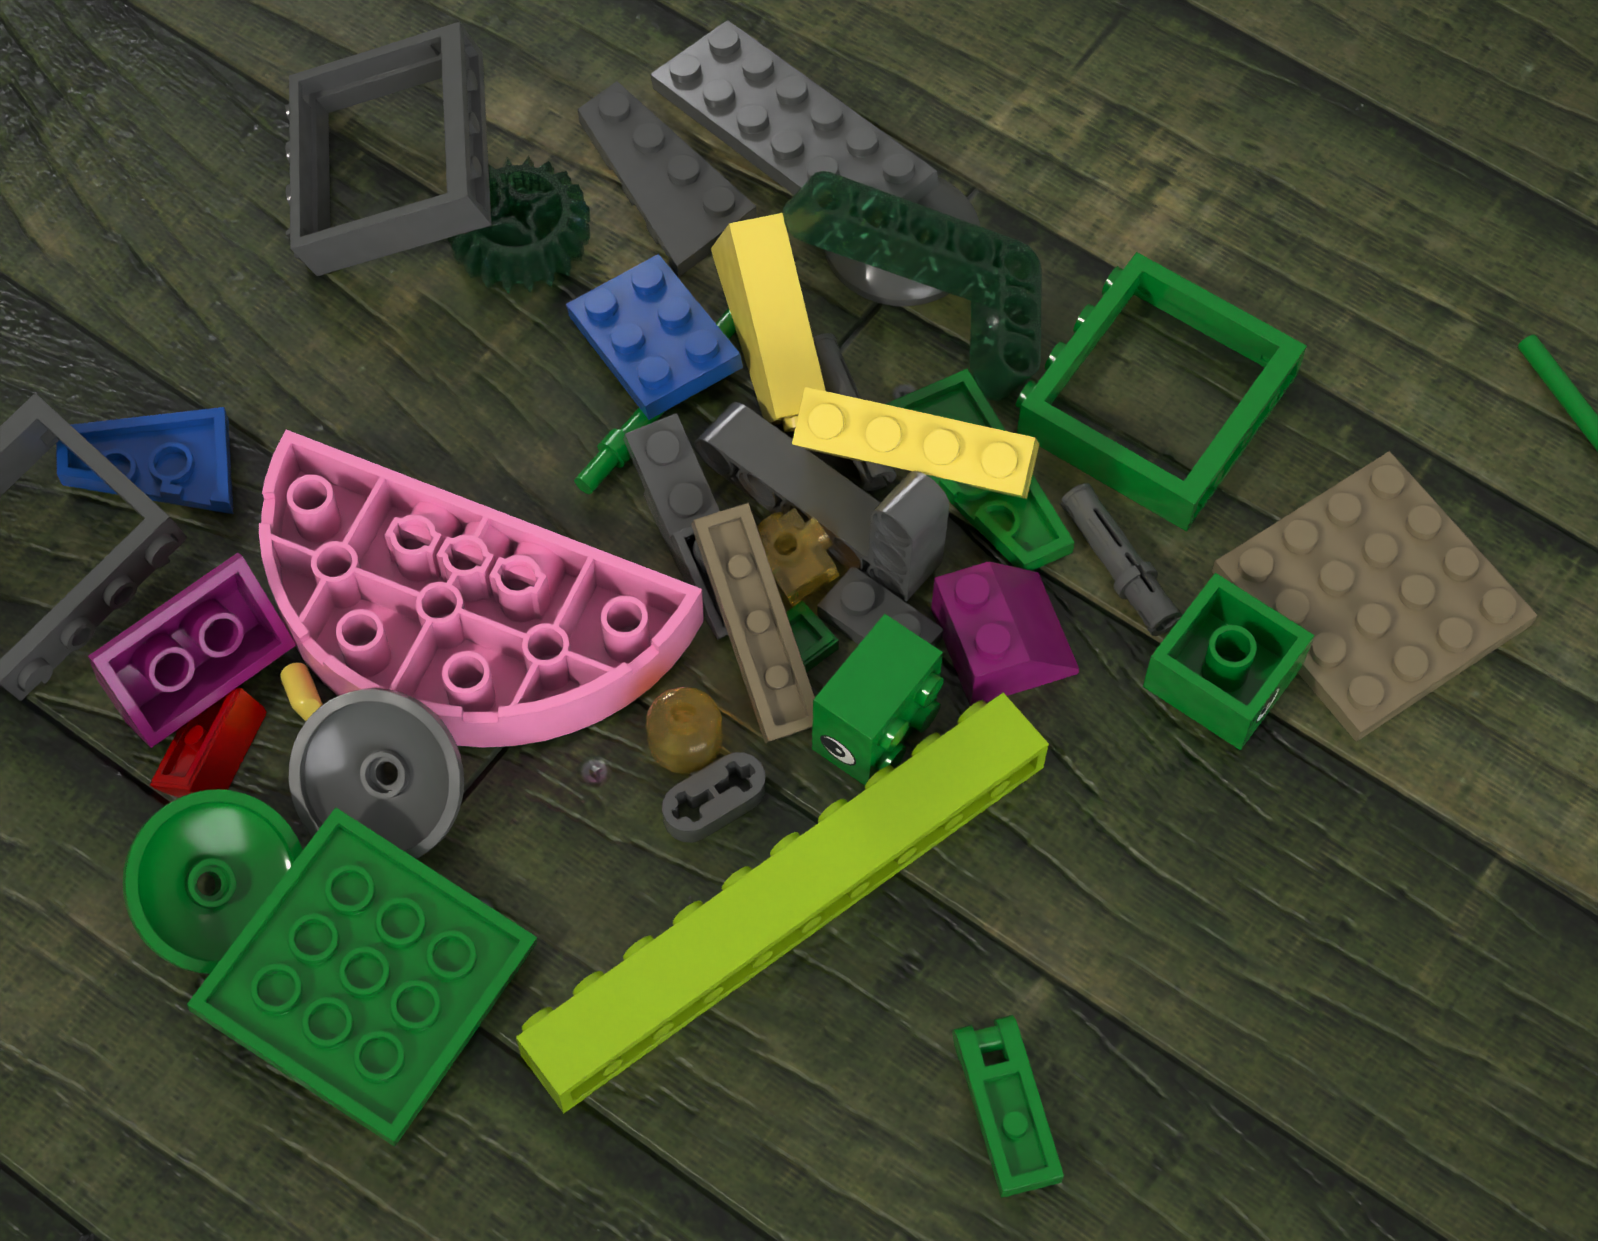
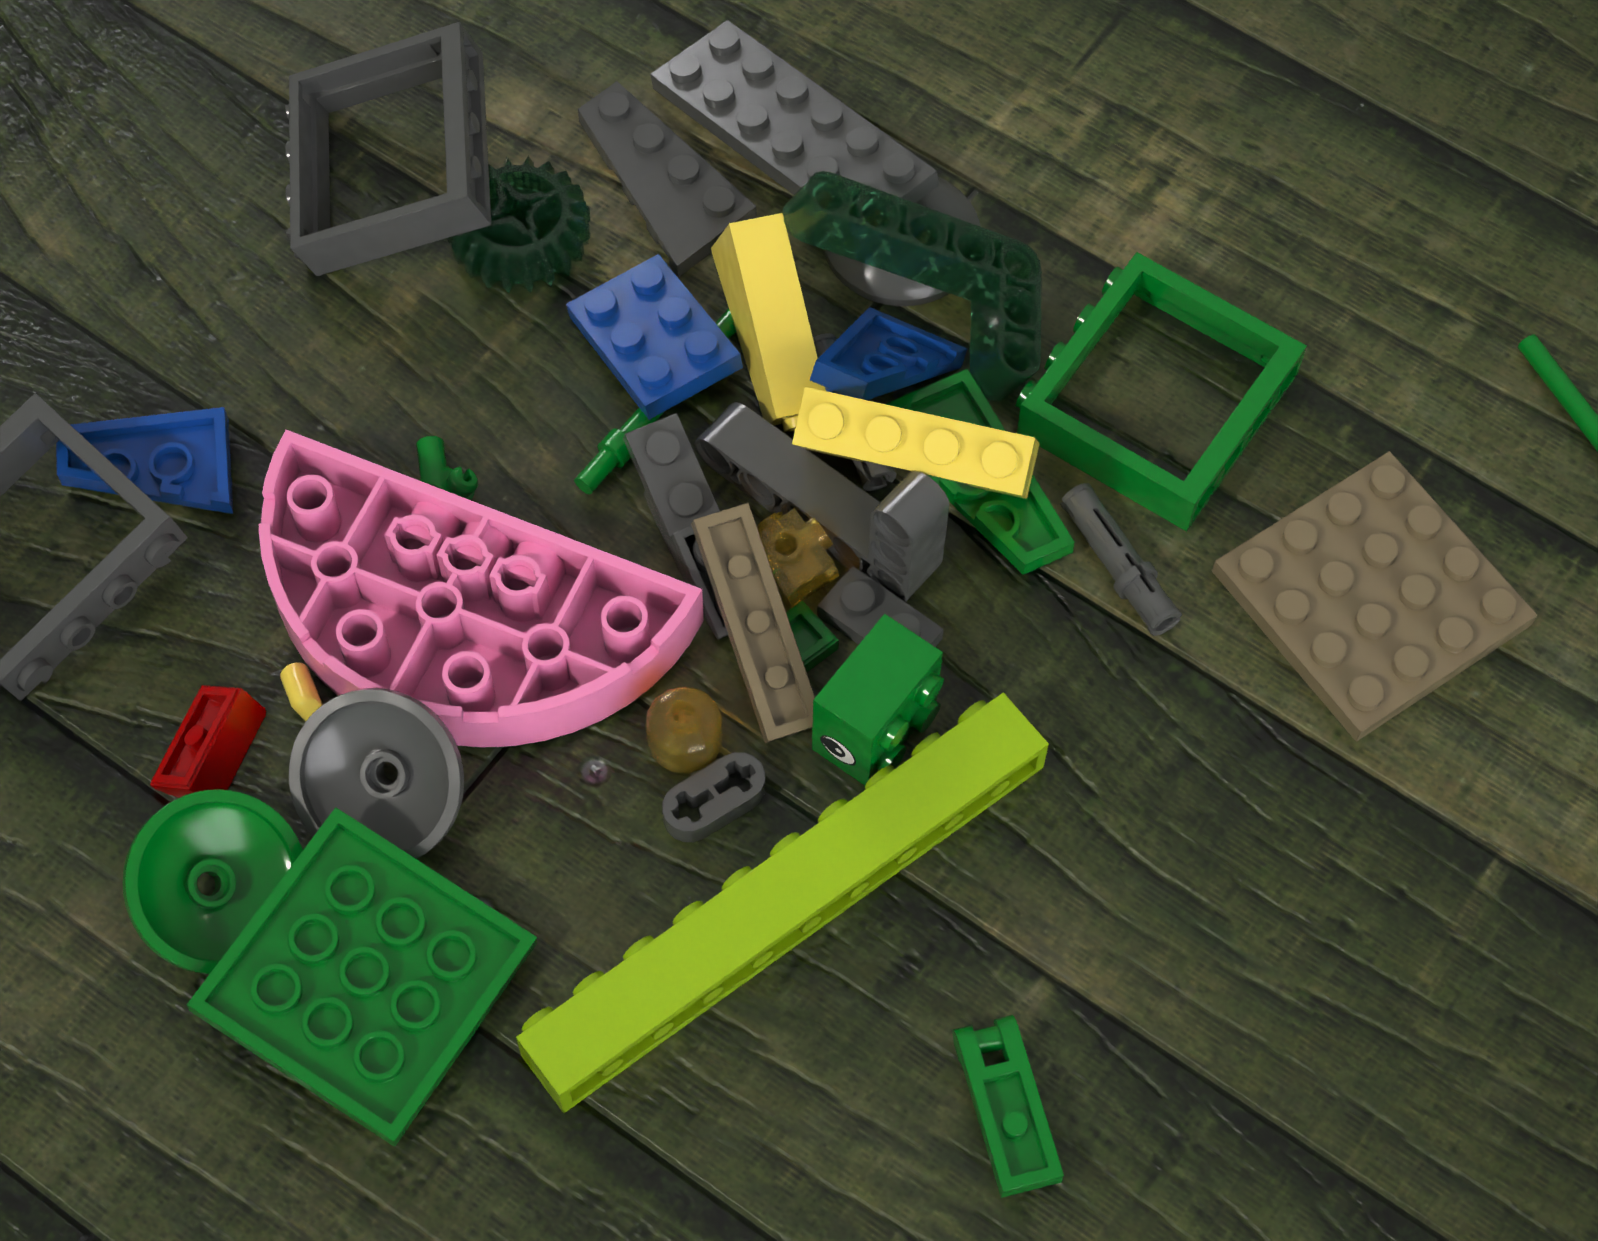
magenta slope [88,553,297,748] -> none
magenta slope [931,561,1079,706] -> none
green brick [1143,573,1315,750] -> none
none -> green arm [416,436,478,500]
none -> blue wing [810,307,968,400]

